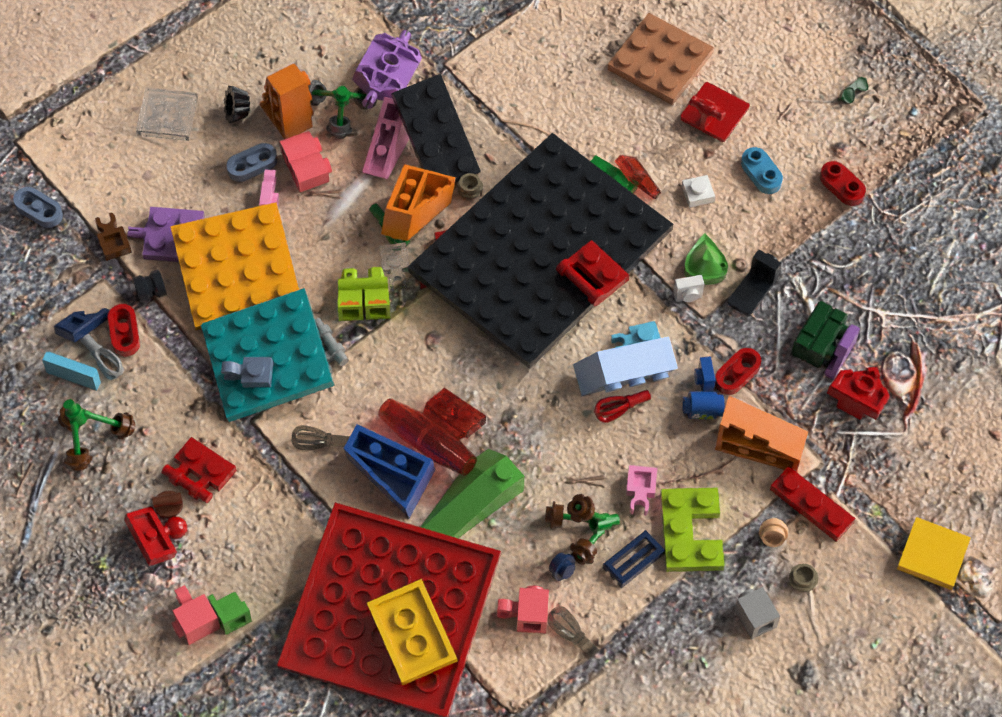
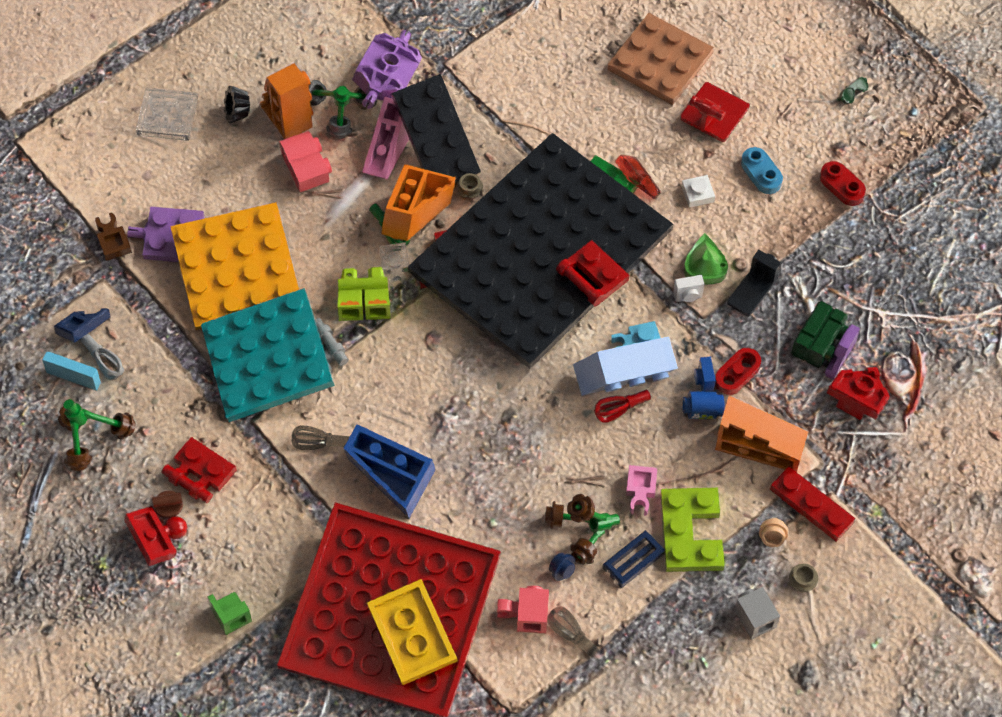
sand blue plate [13,187,63,228] -> none
red plate [108,304,140,357] -> none
black wheel [132,269,167,303] -> none
coral brick [171,585,220,645] -> none
sand blue plate [221,357,273,387] -> none
sand blue plate [226,143,278,182] -> none
bright pink plate [259,170,279,206] -> none
clear red plate [378,387,486,476] -> none
bright green wedge [421,449,525,538] -> none
yellow tile [897,517,971,590] -> none

